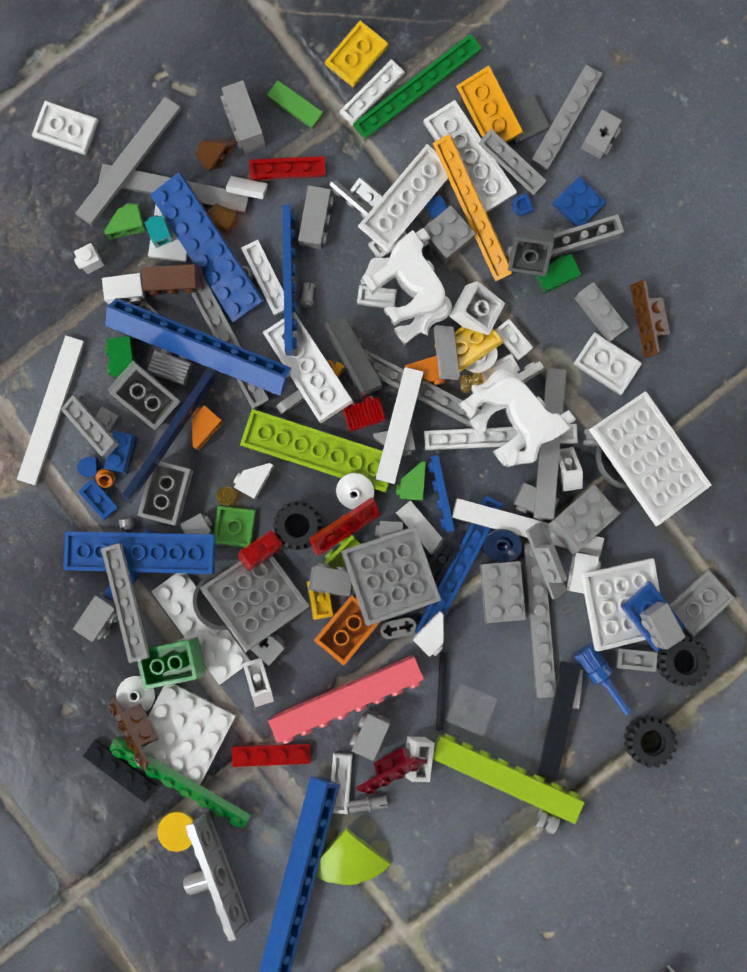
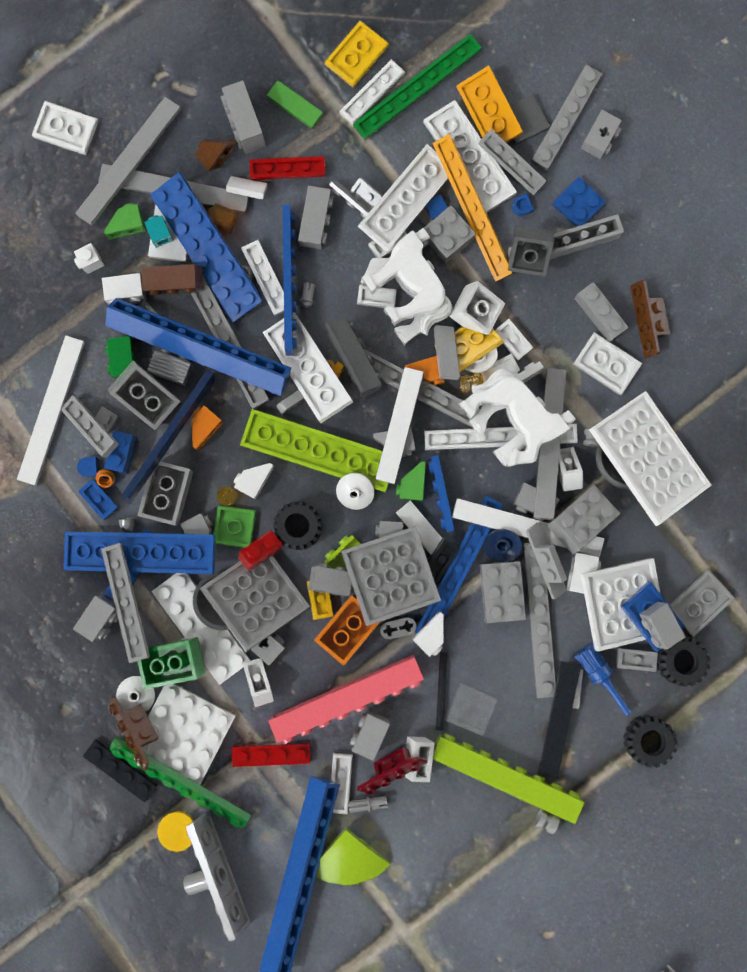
red plate [309,498,380,556] -> none
red brick [342,396,386,432] -> none
green brick [535,254,581,294] -> none

